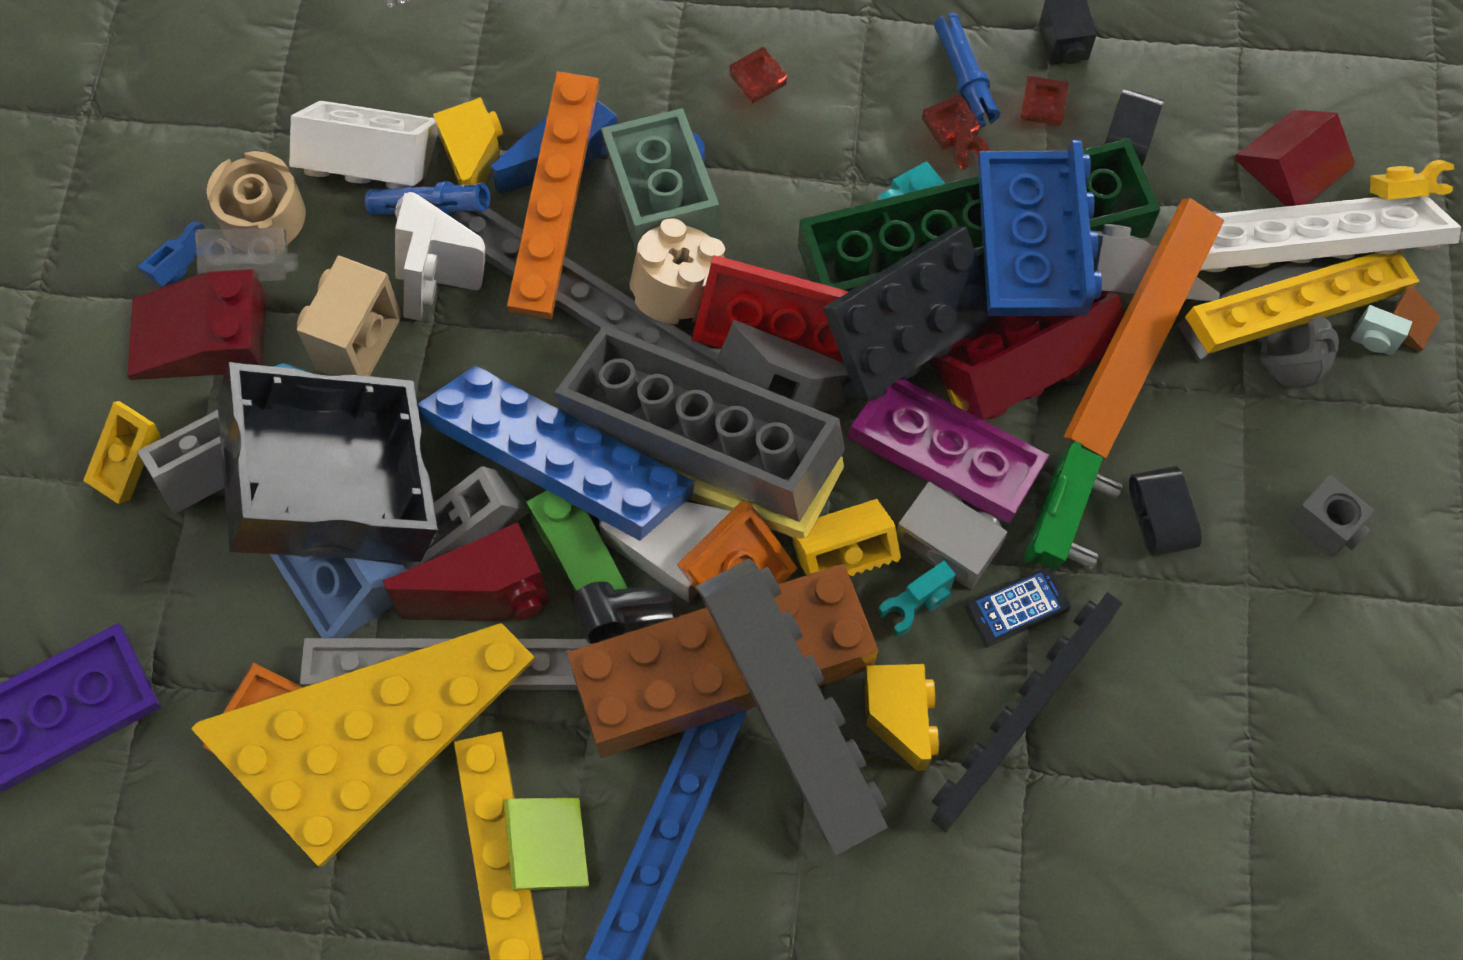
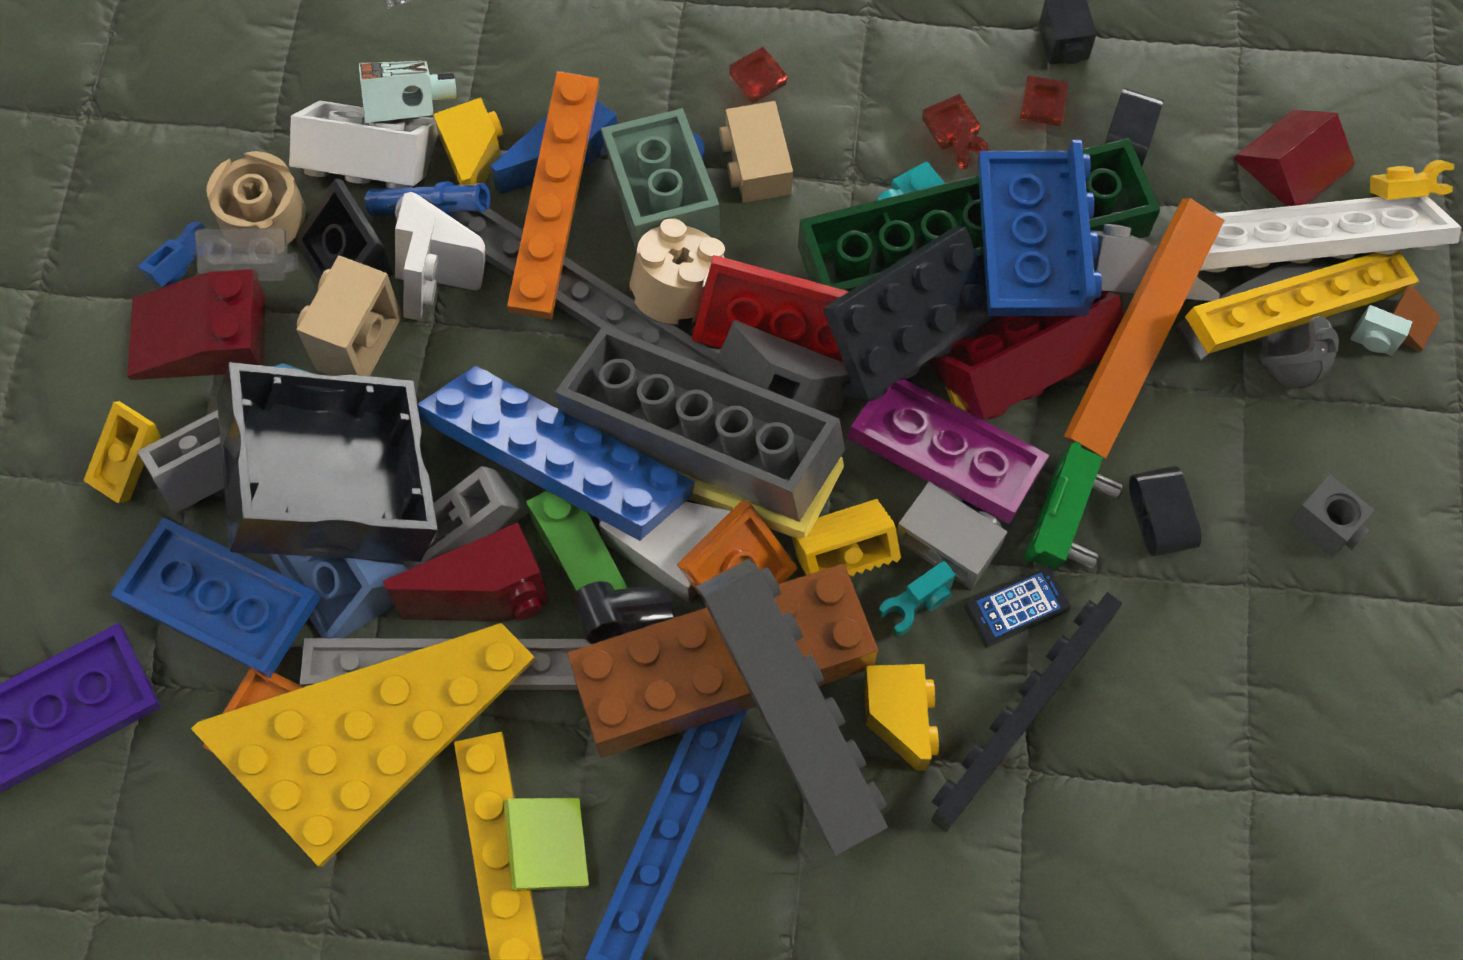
blue pin [934,13,1000,127] -> none
none -> blue plate [111,517,321,679]
none -> black slope [294,179,393,280]
none -> light aqua torso [359,61,457,123]
none -> tan brick [719,101,793,203]

